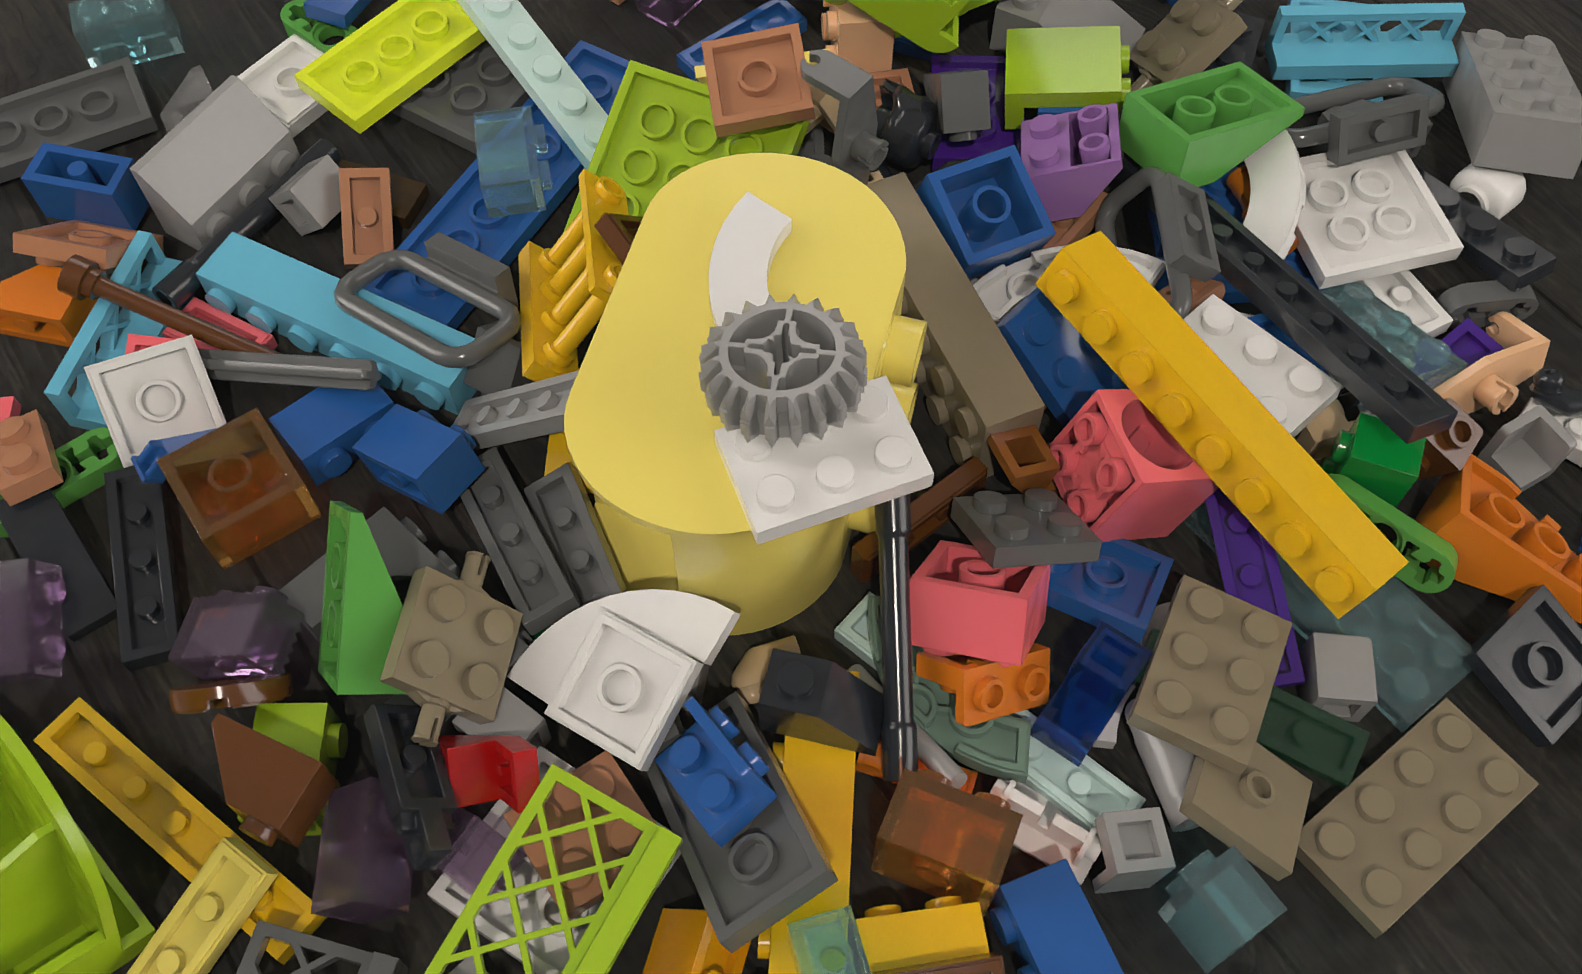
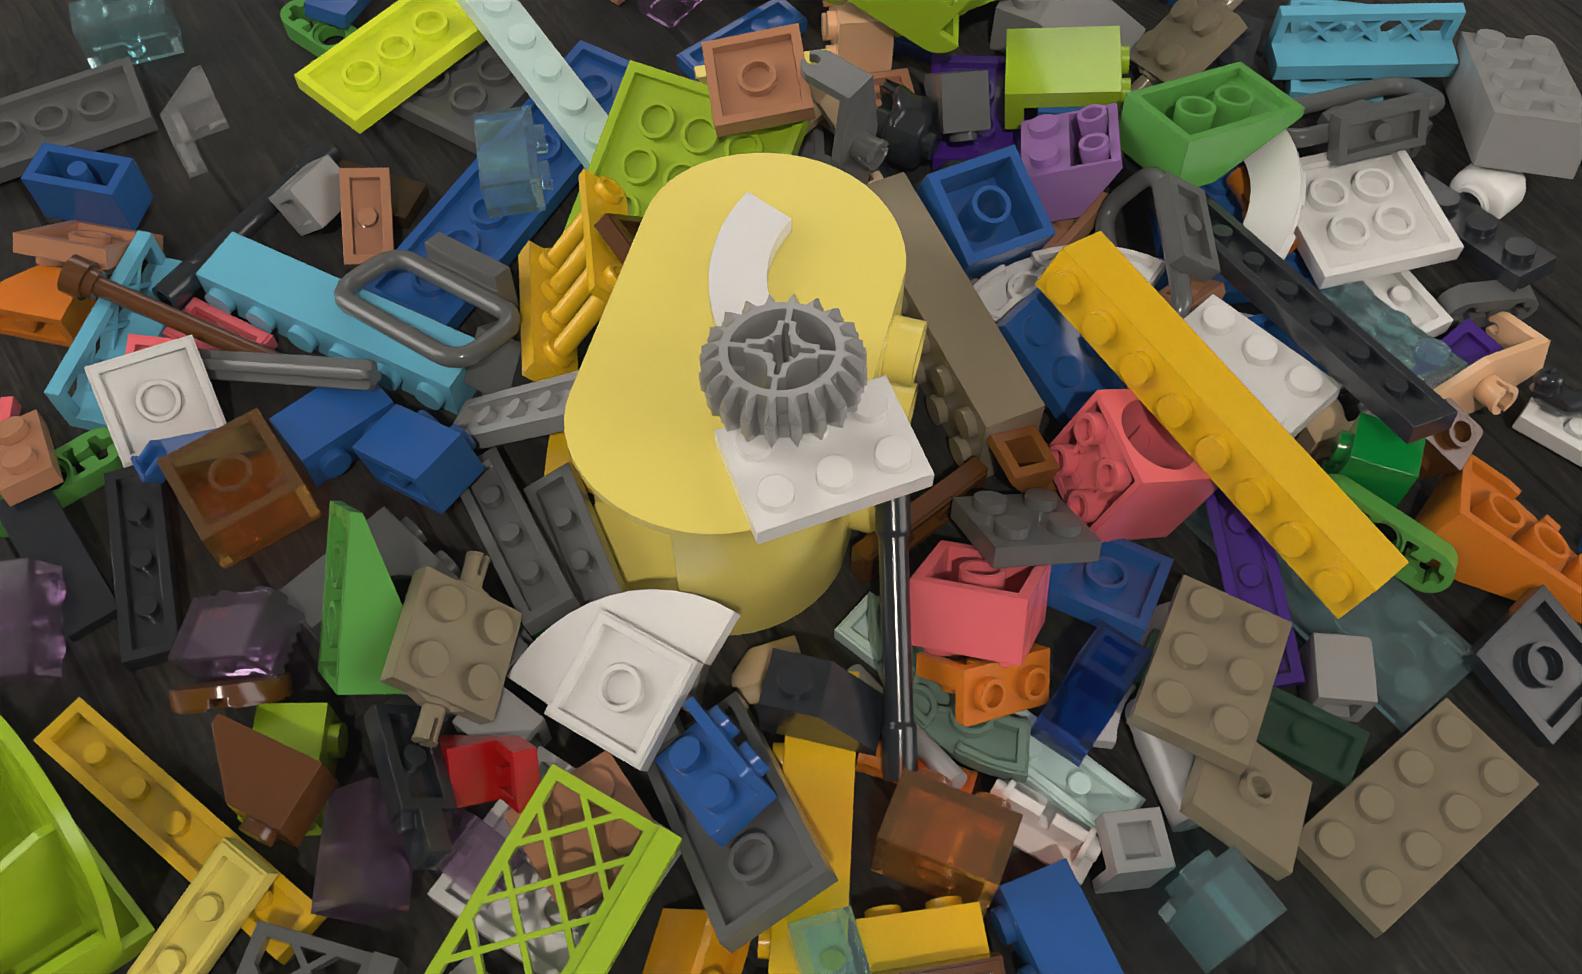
light grey slope [130,75,300,251] -> none
white tile [238,34,328,138] -> none
light grey panel [1477,404,1577,493] -> none

